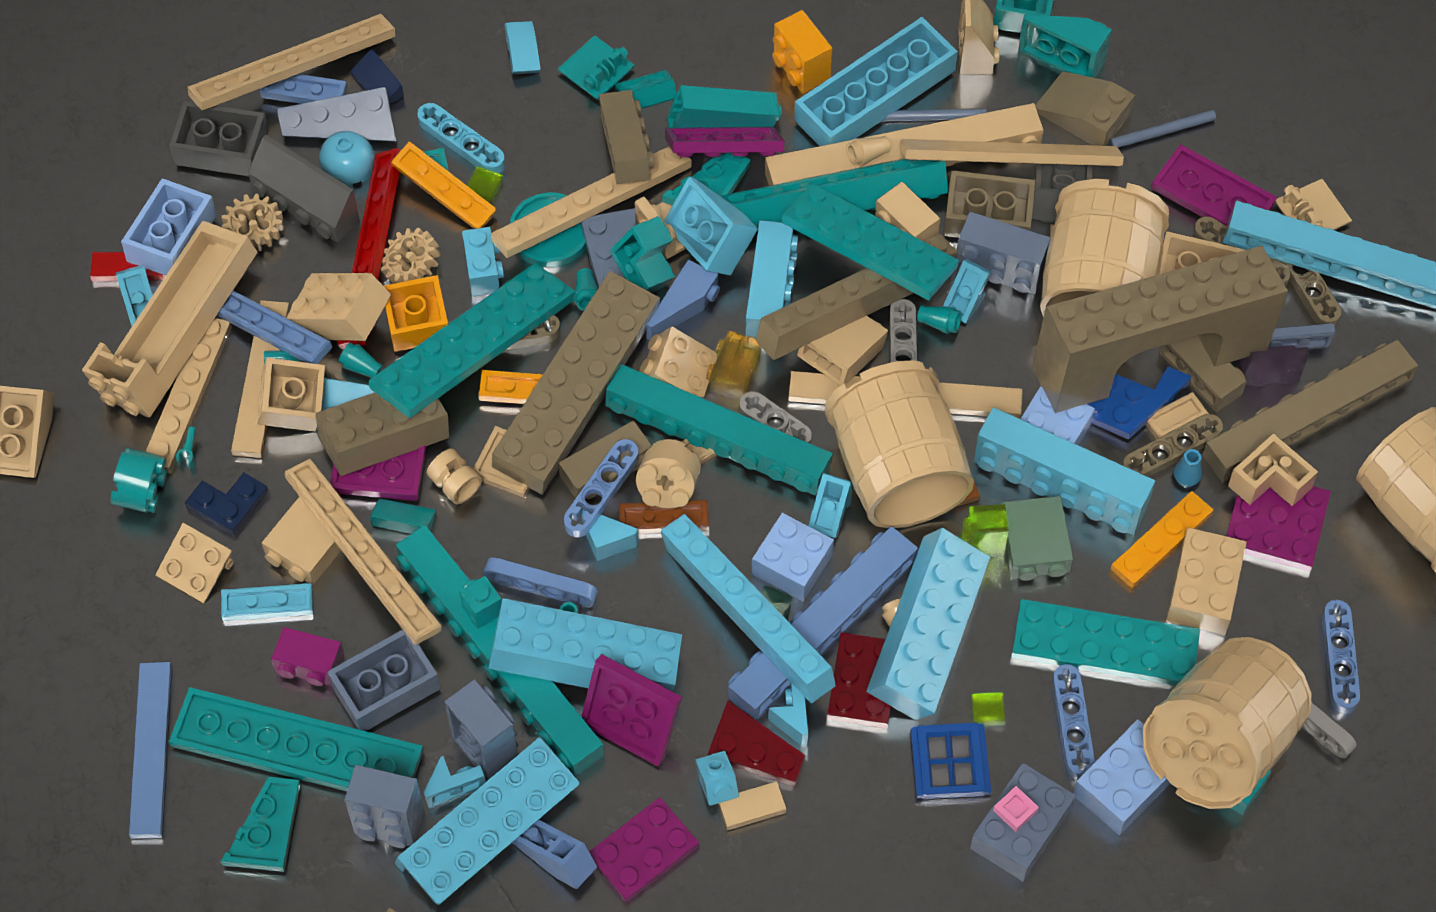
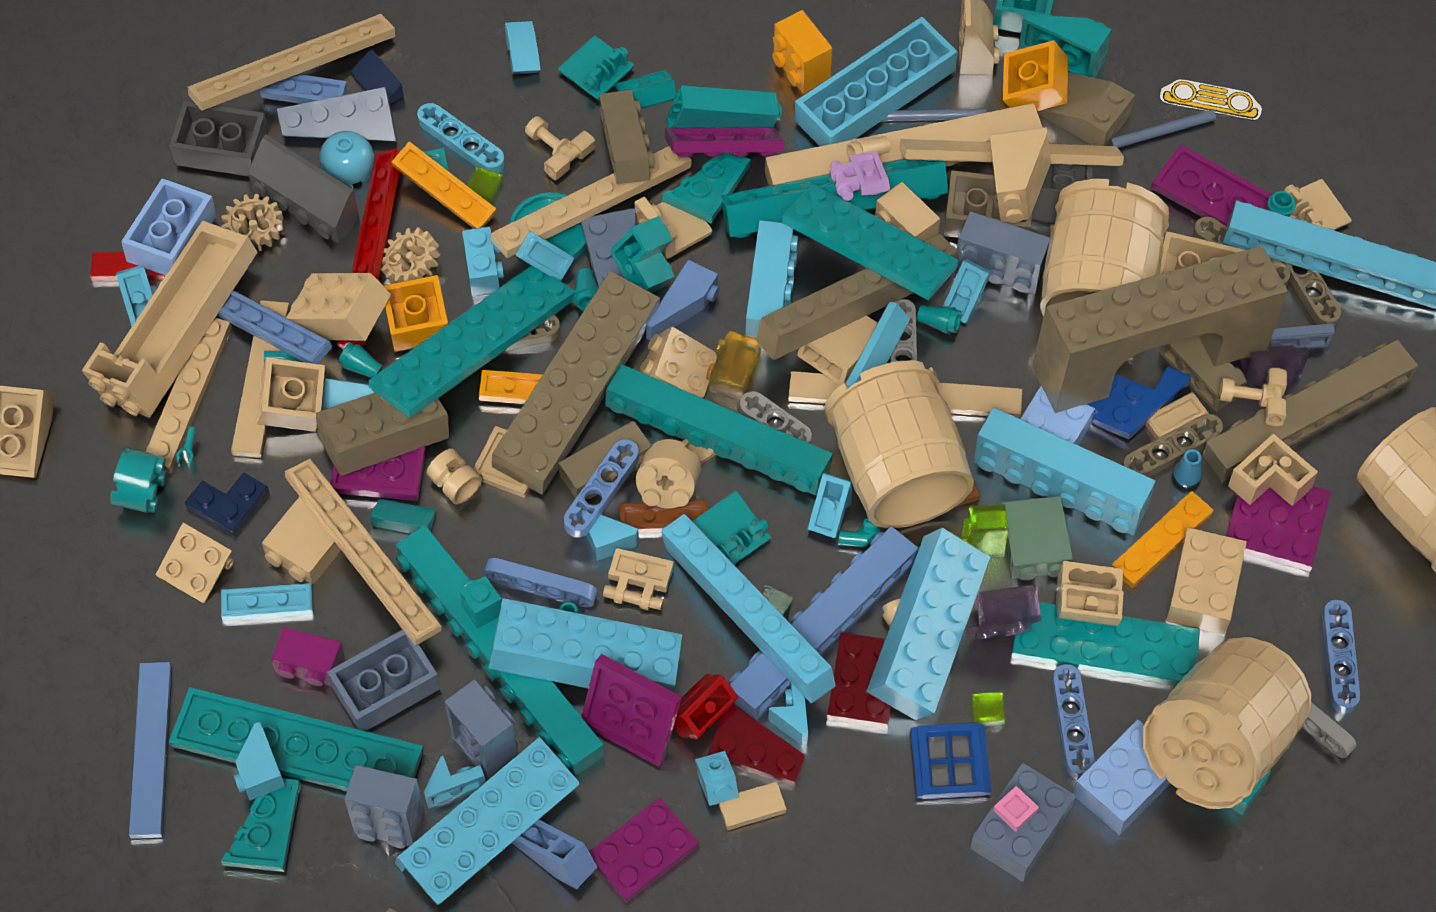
medium azure slope [663,176,758,275] -> none
light blue brick [752,513,834,602] -> none
none -> medium azure slope [233,722,285,800]
none -> medium azure tile [515,231,575,281]
none -> tan bar [525,116,596,180]
none -> tan plate [603,548,674,611]
none -> red brick [674,674,738,739]
none -> teal hinge [692,491,771,565]
none -> lavender plate [830,151,890,201]
none -> teal arm [839,518,880,547]
none -> medium azure tile [846,302,910,388]
none -> clear purple bracket [965,585,1041,639]
none -> tan slope [990,127,1051,223]
none -> light orange brick [1003,40,1068,111]
none -> tan piece [1056,561,1124,627]
none -> sticker [1160,79,1262,120]
none -> tan bar [1218,368,1287,426]
none -> teal cone [1268,191,1296,217]

